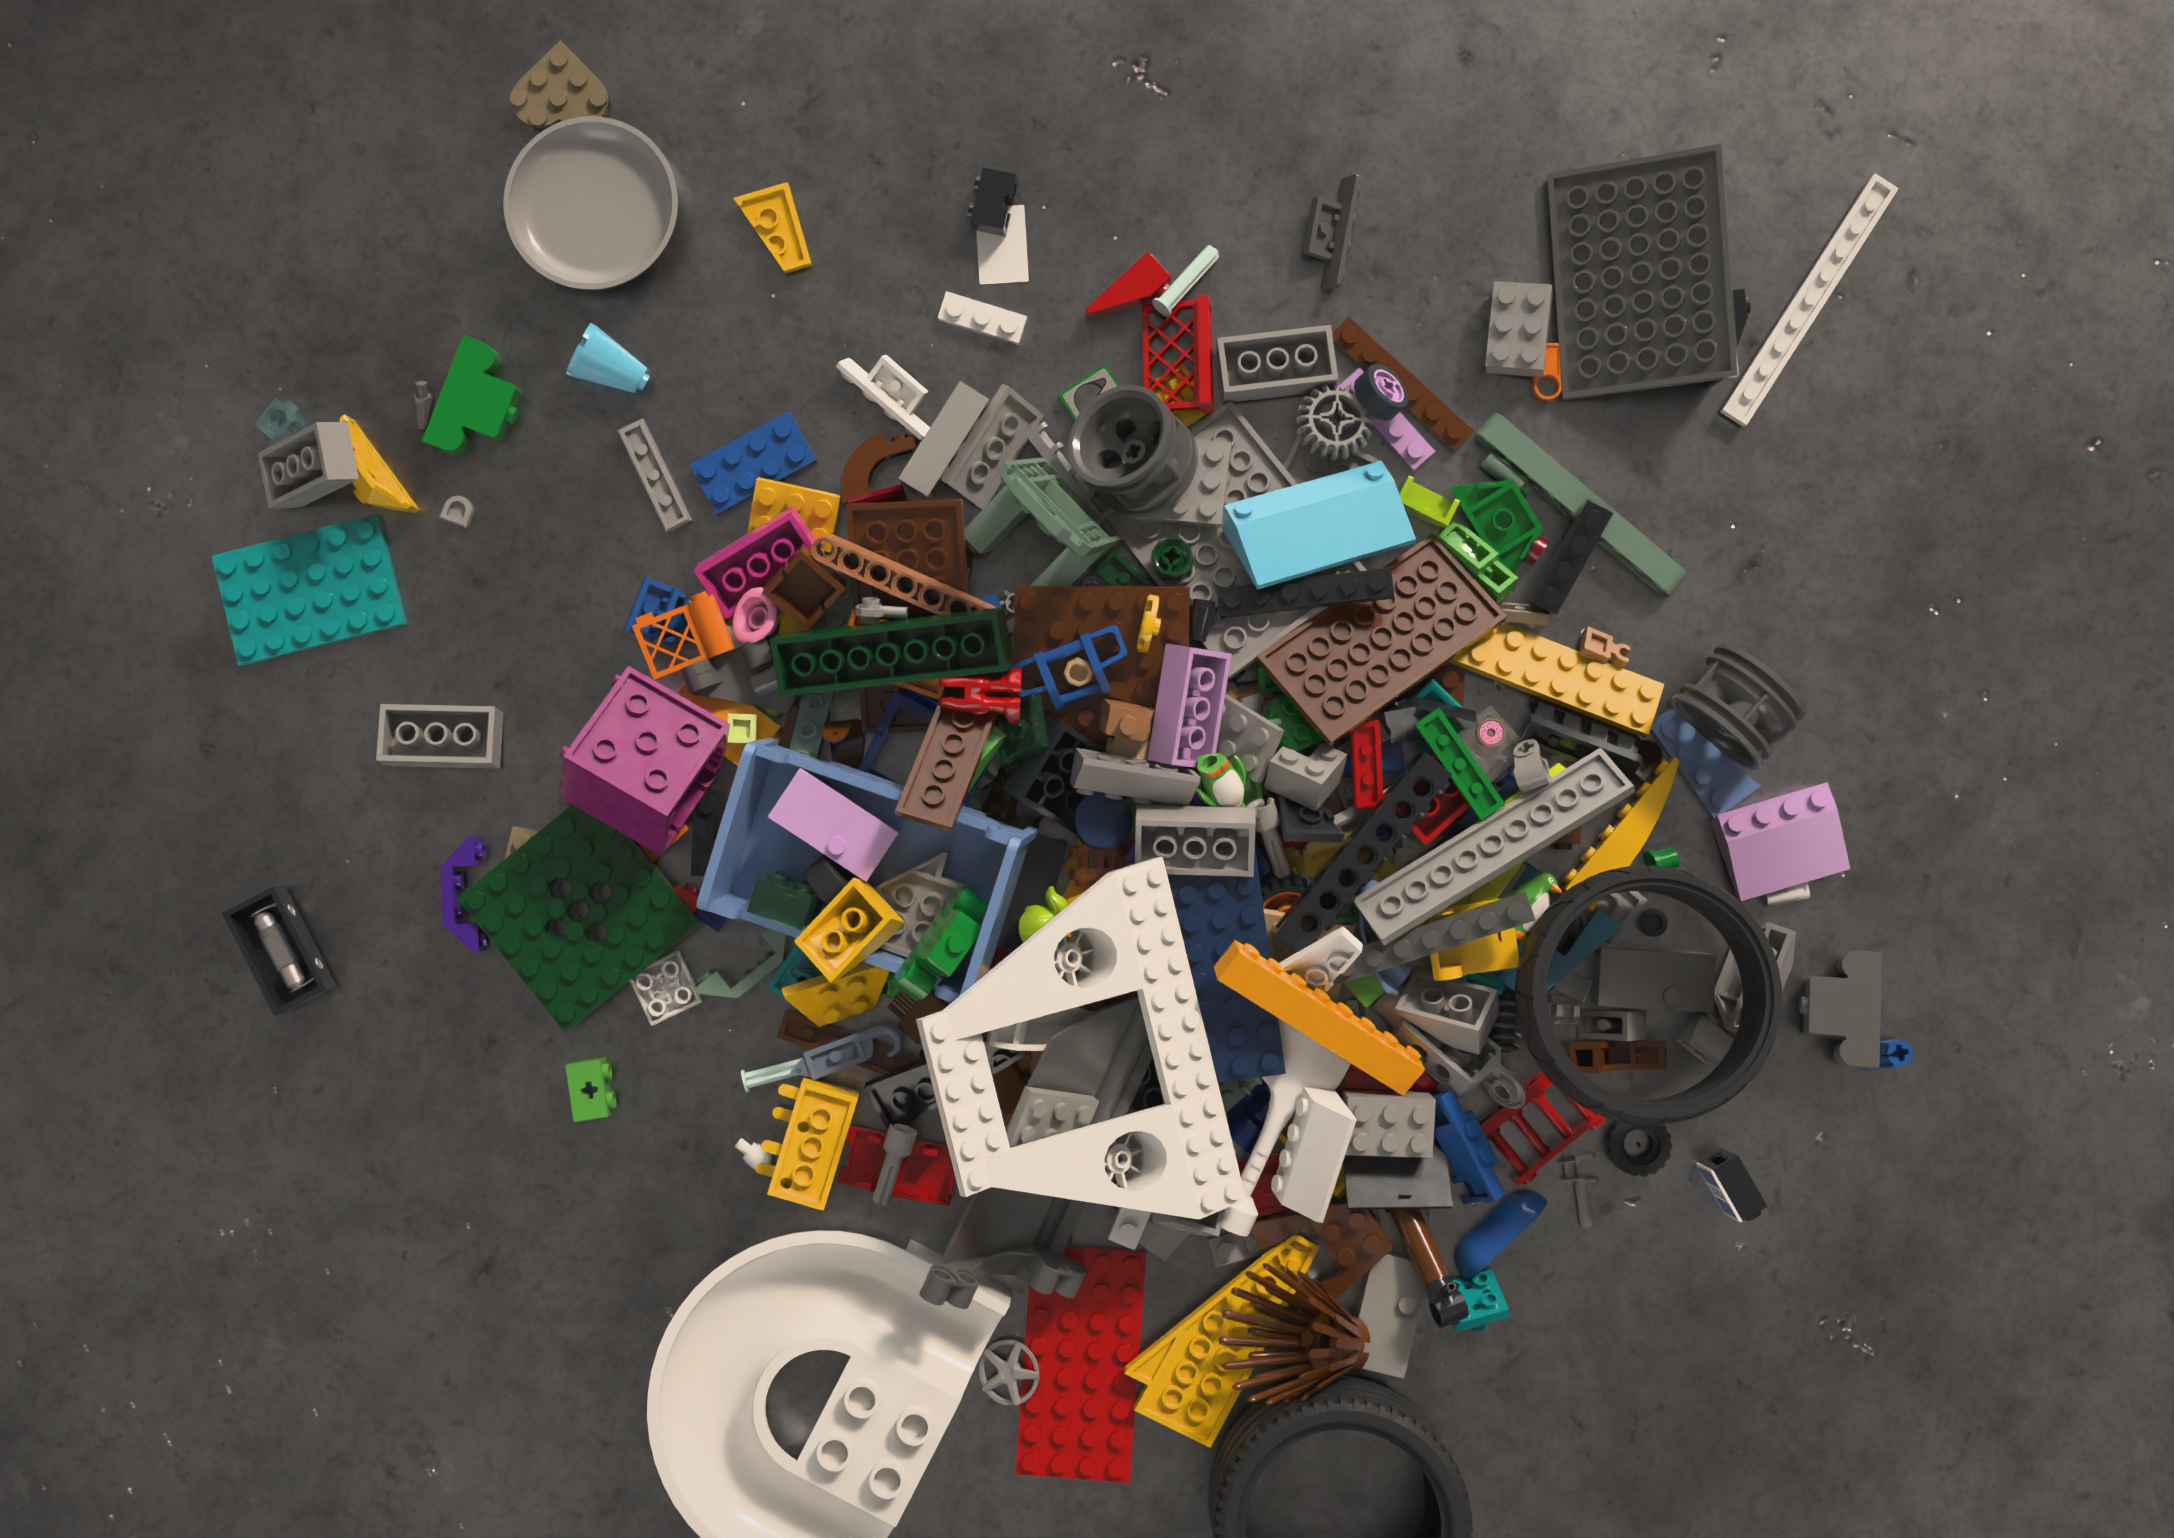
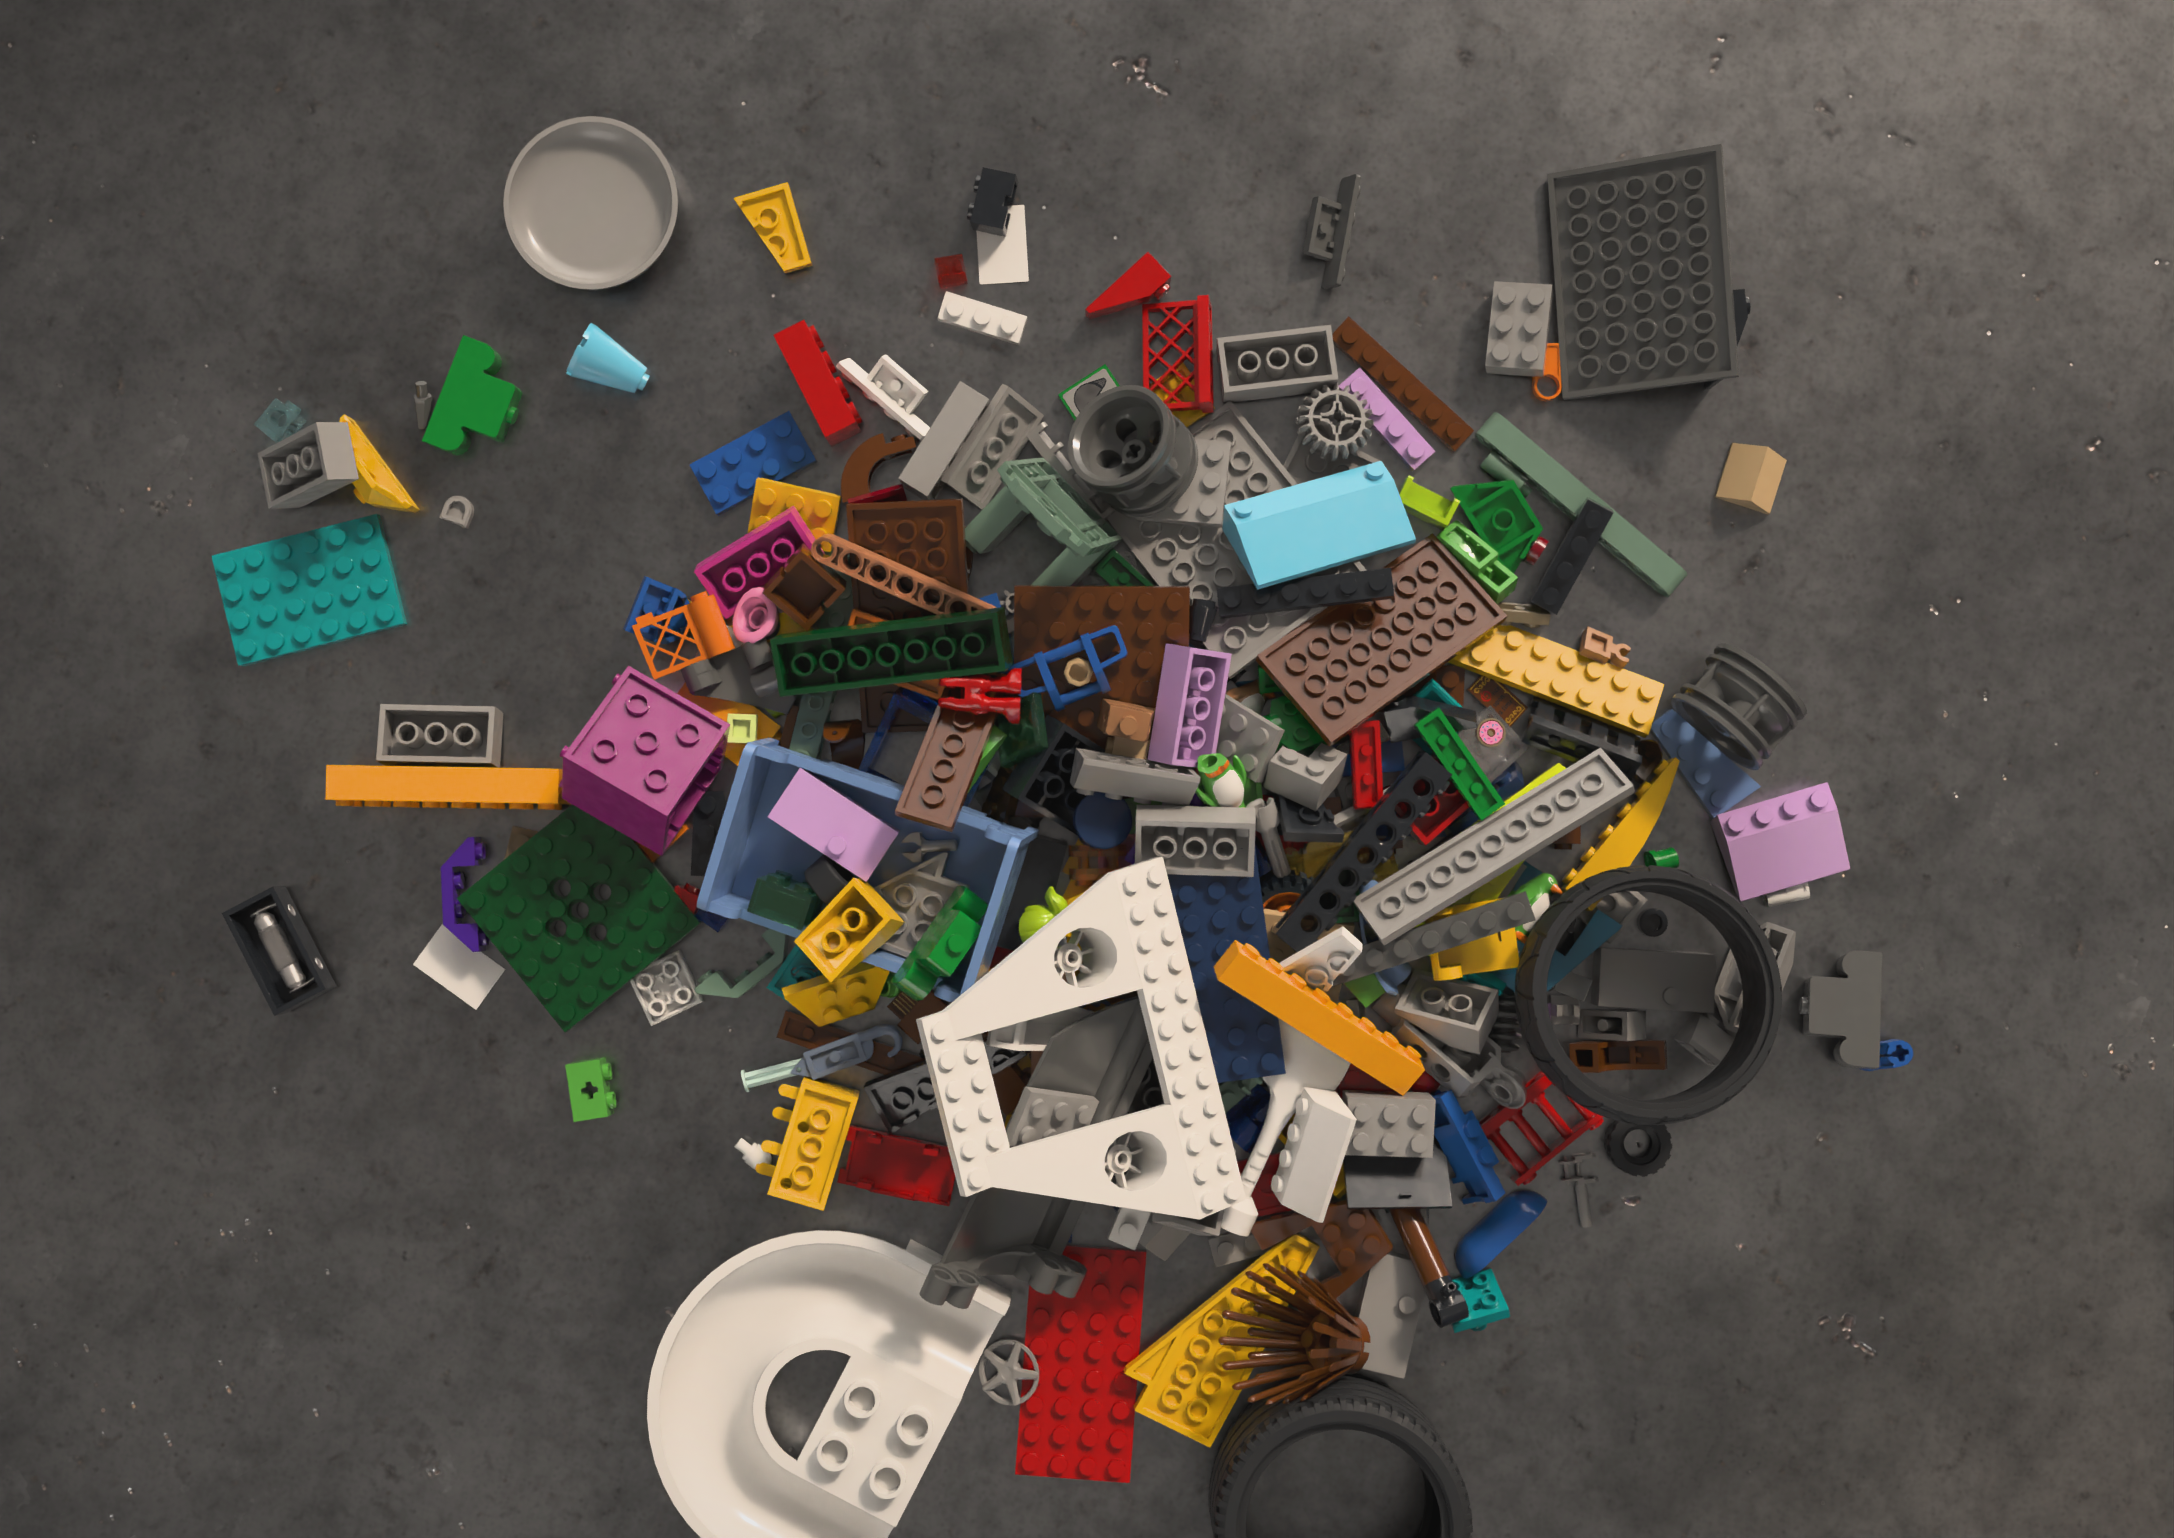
dark tan plate [510,40,609,129] -> none
light grey tile [617,418,693,533] -> none
light grey piece [855,597,908,624] -> none
light grey piece [873,1123,917,1206] -> none
yellow plate [1136,594,1161,653] -> none
light aqua axle [1152,245,1219,317] -> none
dark green wheel [1152,536,1194,581] -> none
black wheel [1354,364,1409,421] -> none
light grey piece [1513,739,1551,792] -> none
black piece [1695,1148,1768,1222] -> none
white plate [1720,173,1899,427] -> none
none -> light orange brick [325,765,571,810]
none -> white sticker [413,924,505,1010]
none -> red brick [773,320,863,447]
none -> light grey bar [901,832,958,862]
none -> clear red tile [934,254,968,289]
none -> reddish brown tile [1466,675,1528,729]
none -> tan slope [1715,443,1787,515]

